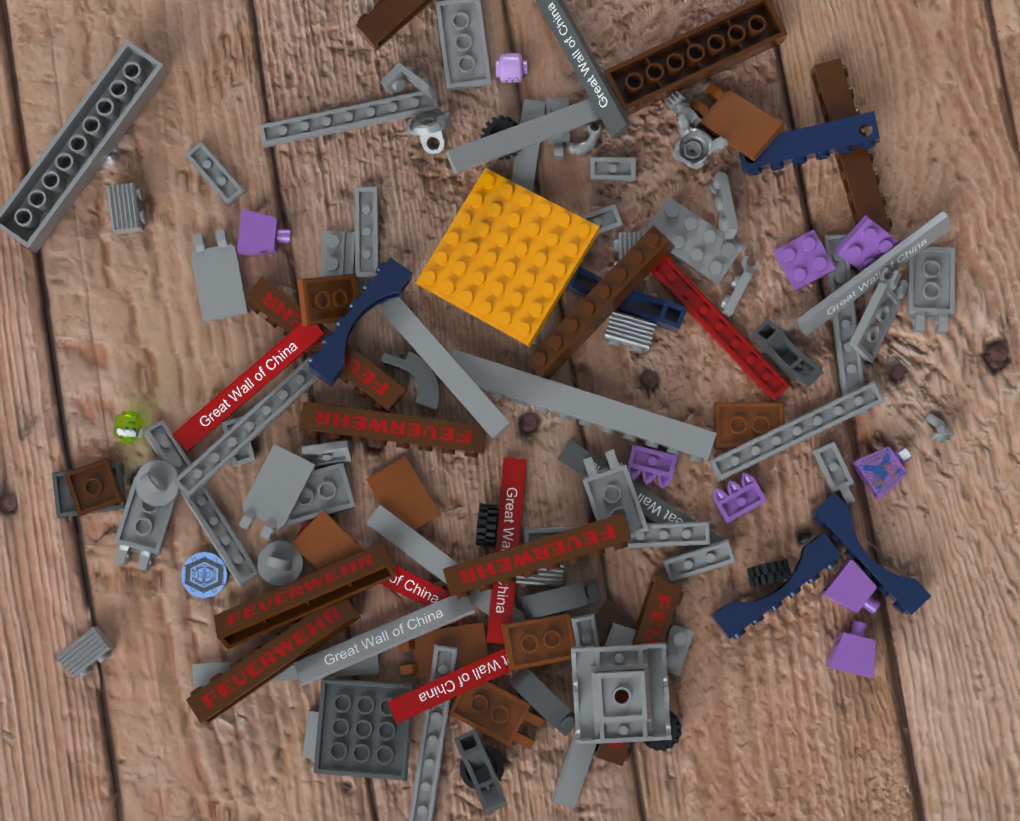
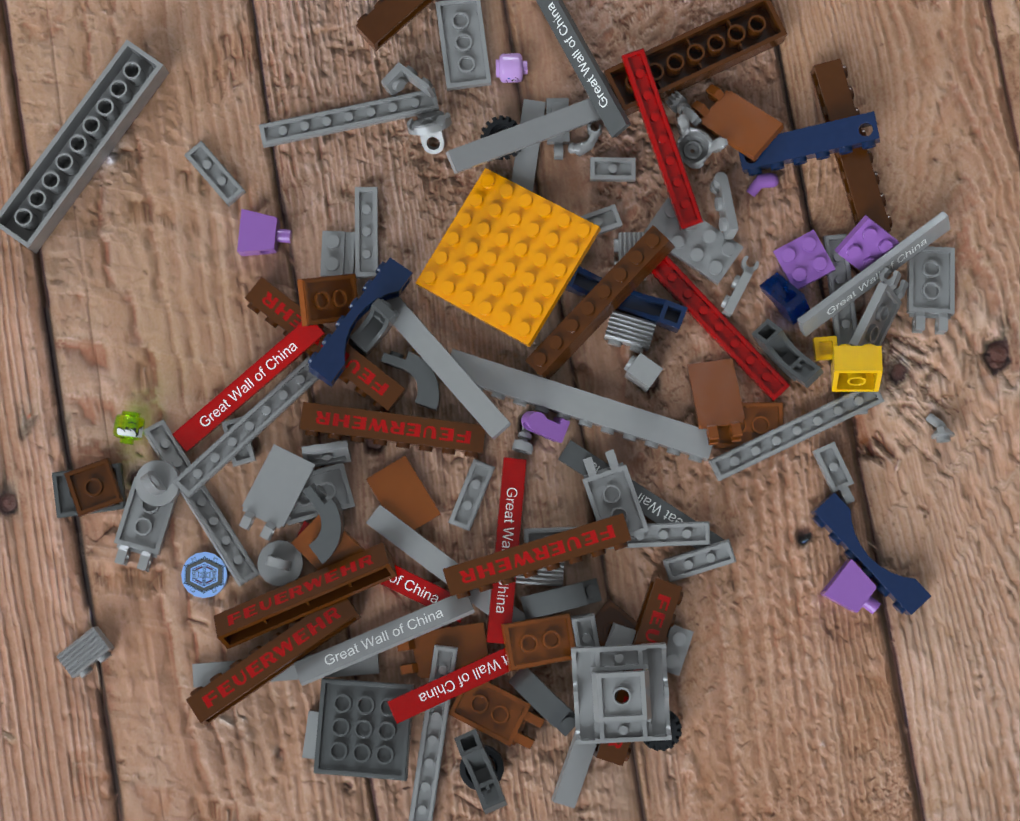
light grey brick [107,183,147,235] -> none
light grey tile [190,229,249,322] -> none
black tyre [476,503,498,547] -> none
medium lavender plate [627,445,678,489] -> none
dark blue arch [710,533,842,639] -> none
medium lavender plate [714,473,767,523] -> none
black tyre [747,559,792,587] -> none
medium lavender torso [825,620,876,678] -> none
torso [851,446,912,499] -> none
none -> dark grey arch [303,483,344,564]
none -> dark grey arch [348,298,399,358]
none -> light grey tile [448,459,495,531]
none -> light grey piece [512,418,533,455]
none -> medium lavender leg [521,411,570,443]
none -> red tile [621,48,703,230]
none -> light grey brick [624,352,663,392]
none -> dark orange tile [687,358,745,445]
none -> medium lavender arm [746,173,779,197]
none -> clear blue arch [759,272,810,325]
none -> yellow plate [812,336,838,361]
none -> yellow brick [831,344,883,392]

